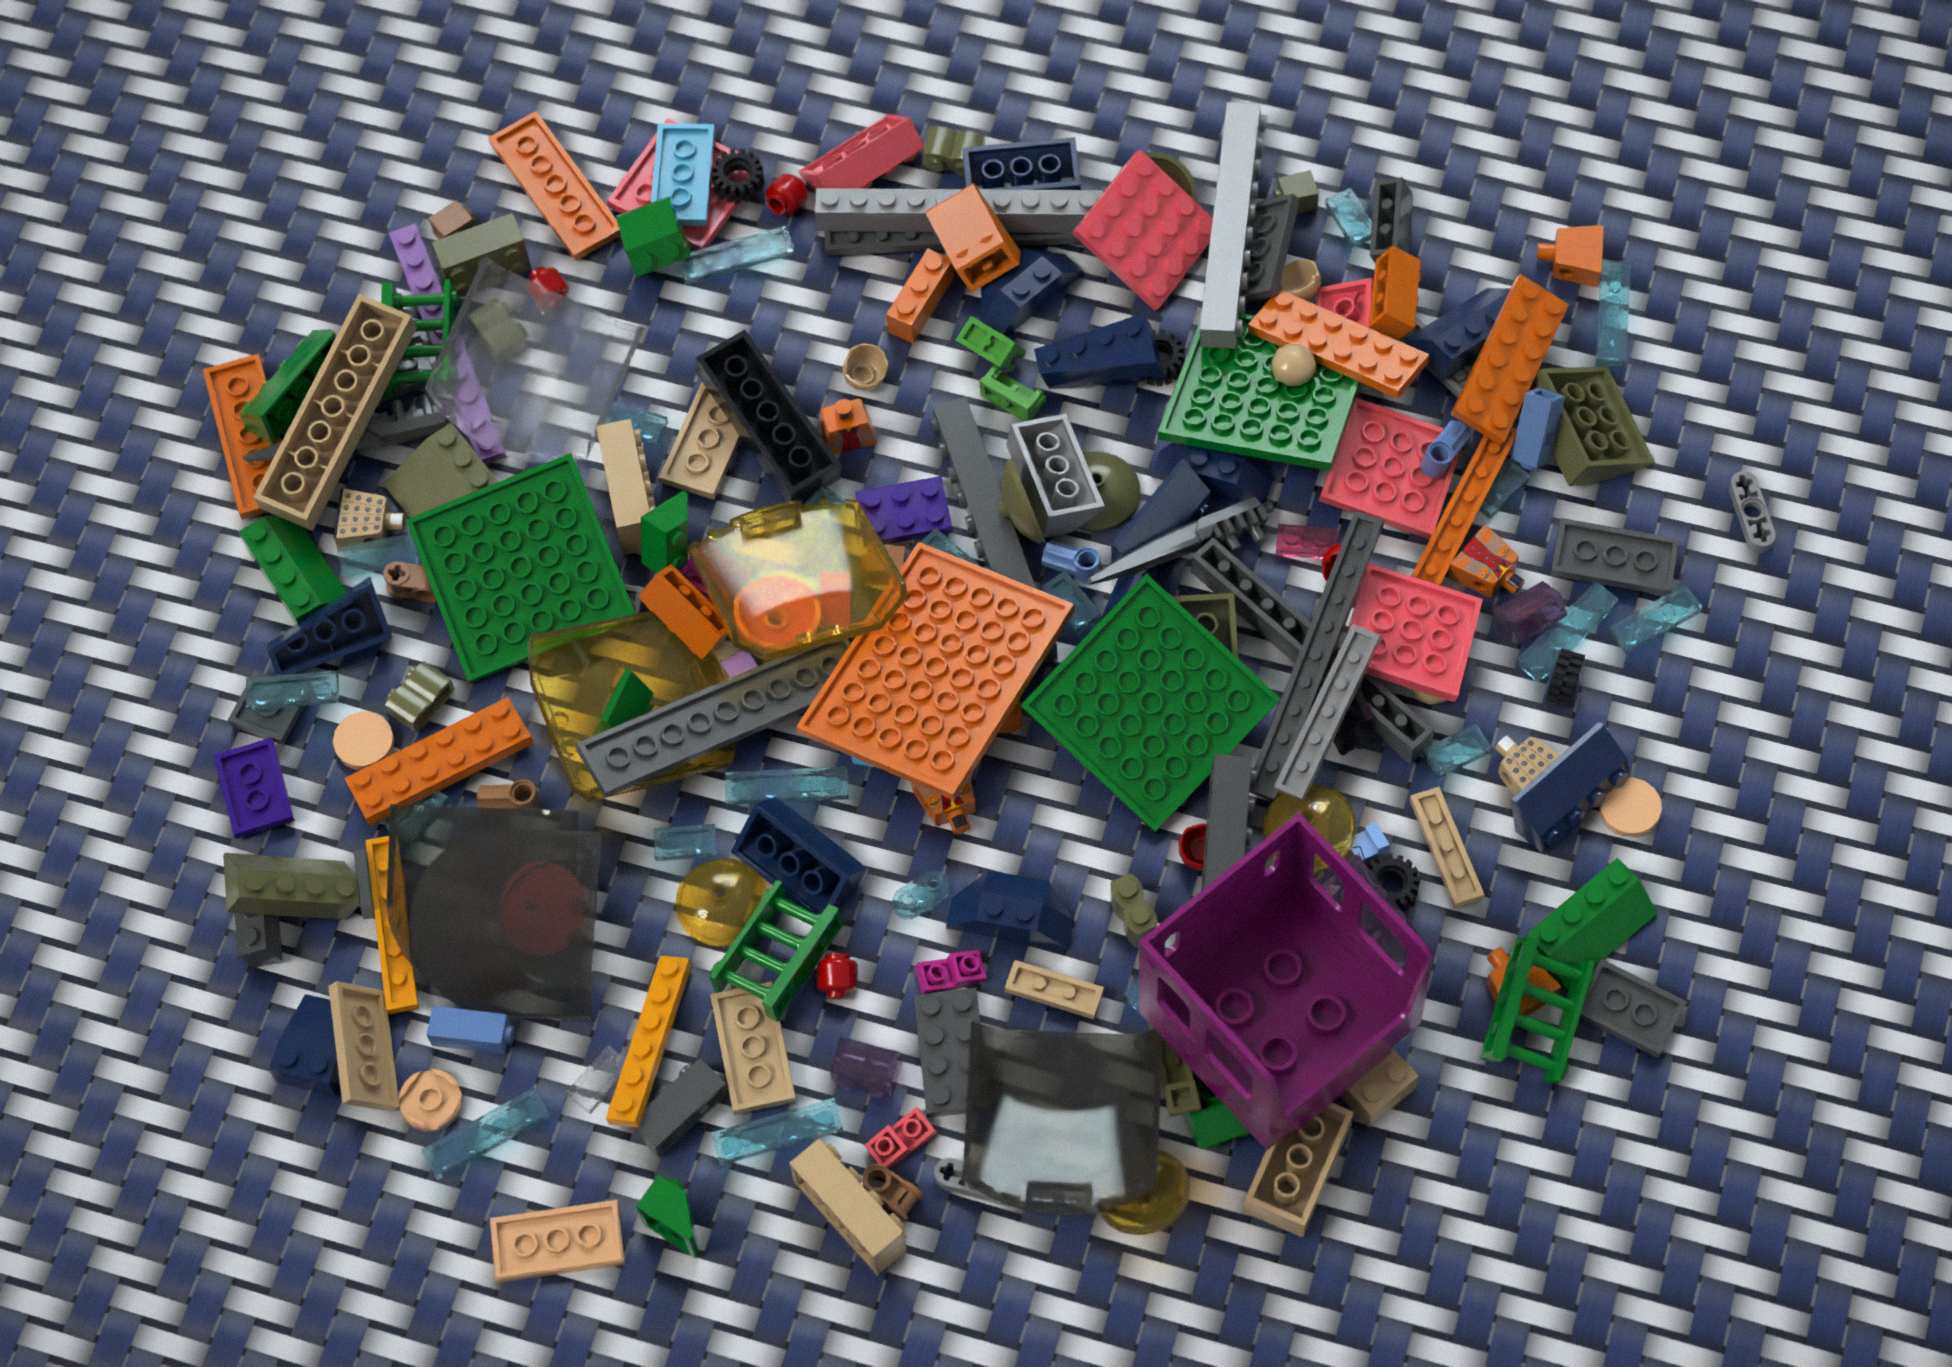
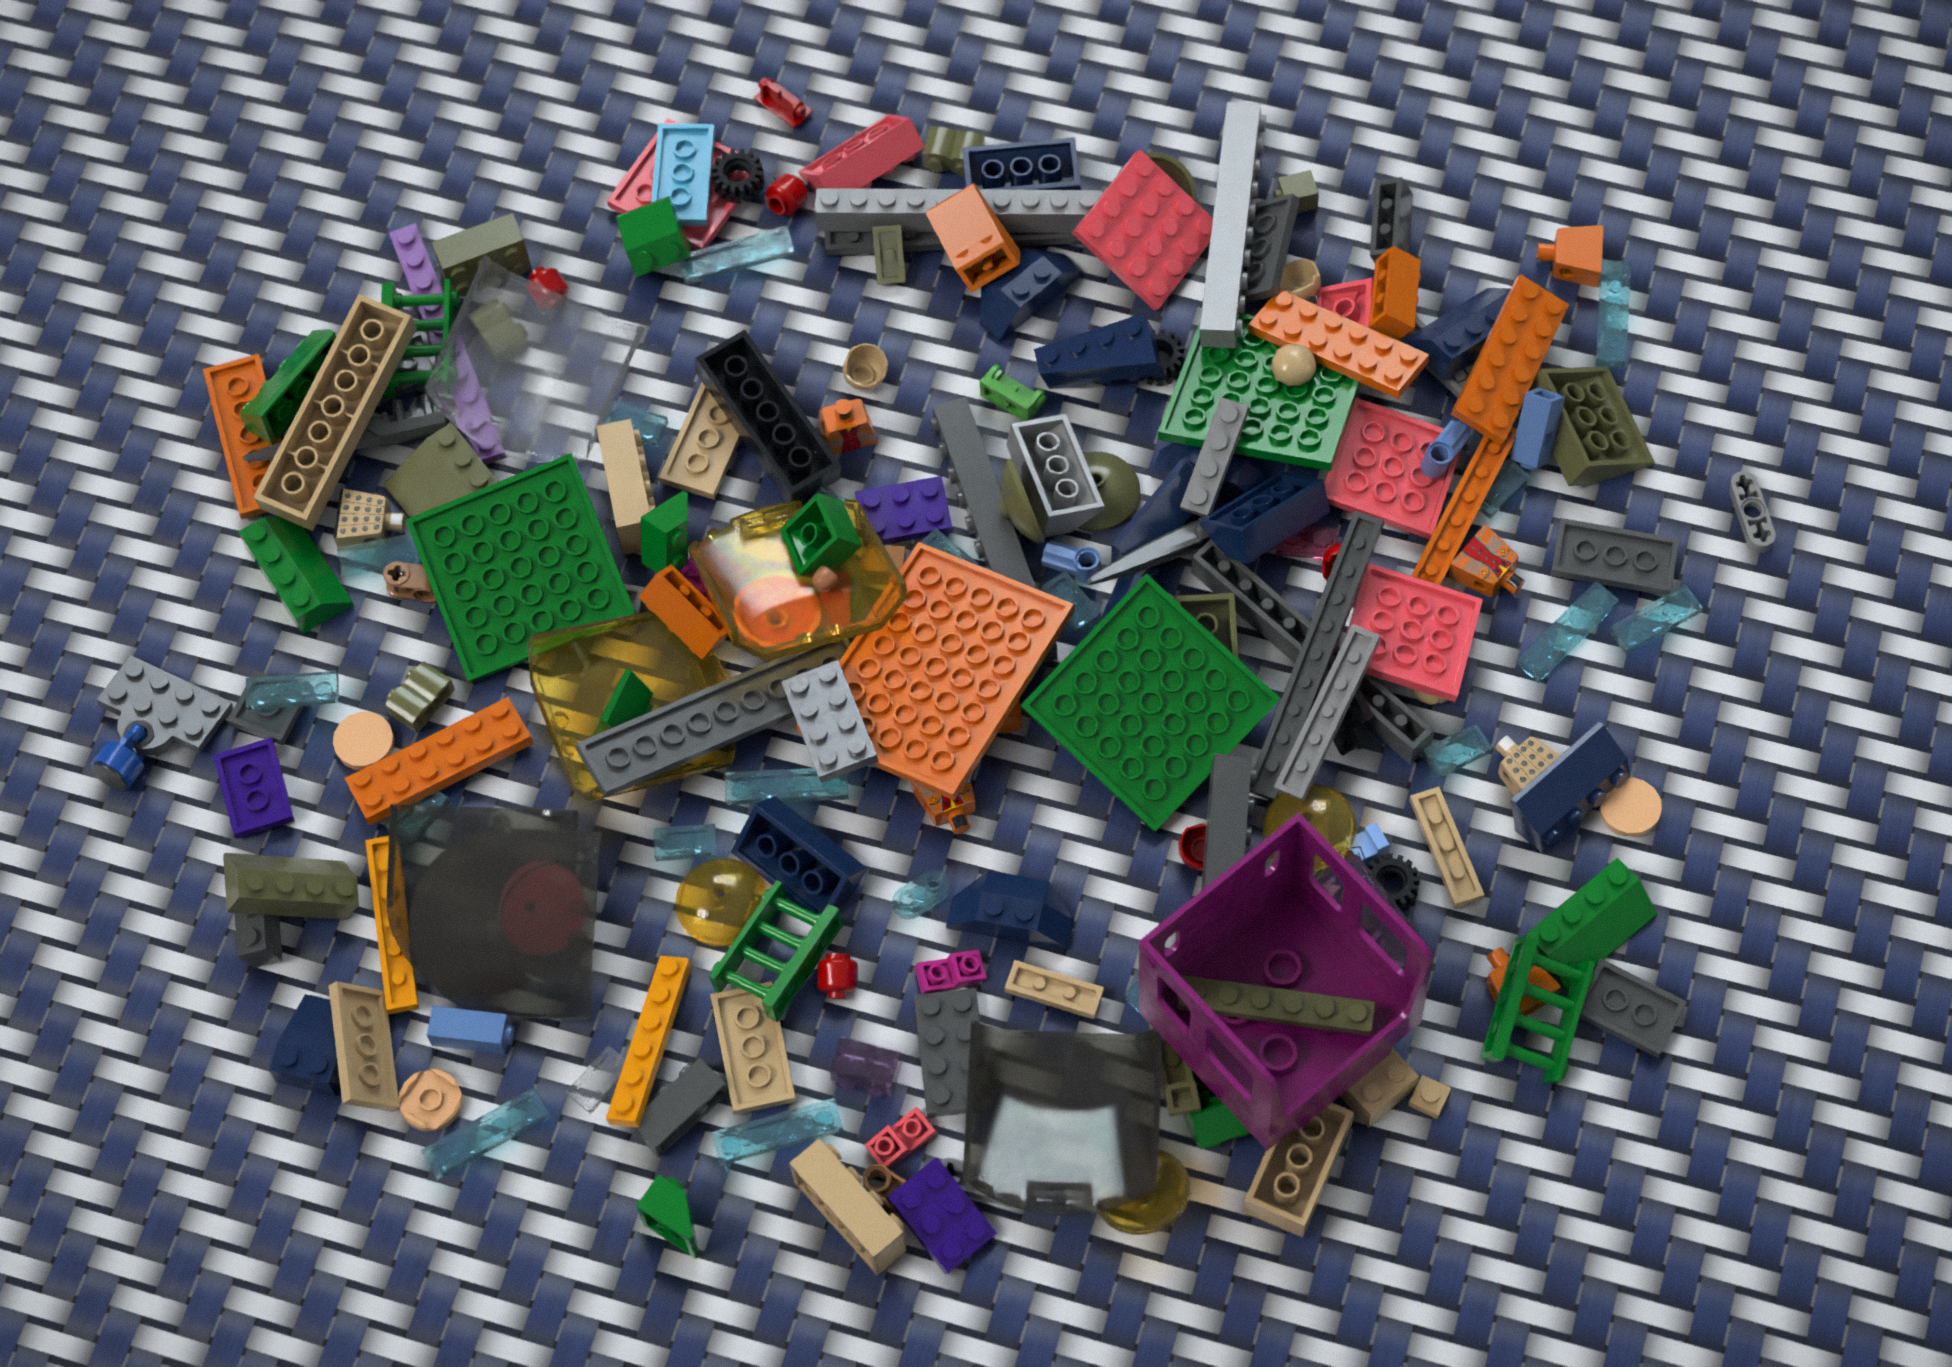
dark blue wedge [267,577,392,679] -> none
dark grey tile [354,850,375,919] -> none
medium nougat brick [428,200,476,240] -> none
medium nougat piece [477,779,542,817] -> none
orange plate [488,111,621,261] -> none
light nougat tile [490,1200,625,1283] -> none
lavender tile [720,647,758,678] -> none
orange brick [886,249,954,343] -> none
bright green hinge [956,316,1026,371] -> none
olive brick [1110,873,1157,948] -> none
clear light blue plate [1325,188,1372,248] -> none
clear purple brick [1492,581,1567,645] -> none
black tyre [1545,648,1585,708] -> none
none -> plate [91,655,233,791]
none -> red hinge [753,77,813,129]
none -> green slope [780,493,863,576]
none -> flat silver plate [781,660,879,783]
none -> nougat hinge [812,566,839,593]
none -> olive plate [872,224,906,285]
none -> dark purple plate [885,1157,997,1275]
none -> olive plate [1178,975,1375,1036]
none -> light grey plate [1180,398,1250,517]
none -> dark blue slope [1199,471,1330,563]
none -> tan plate [1408,1075,1451,1119]

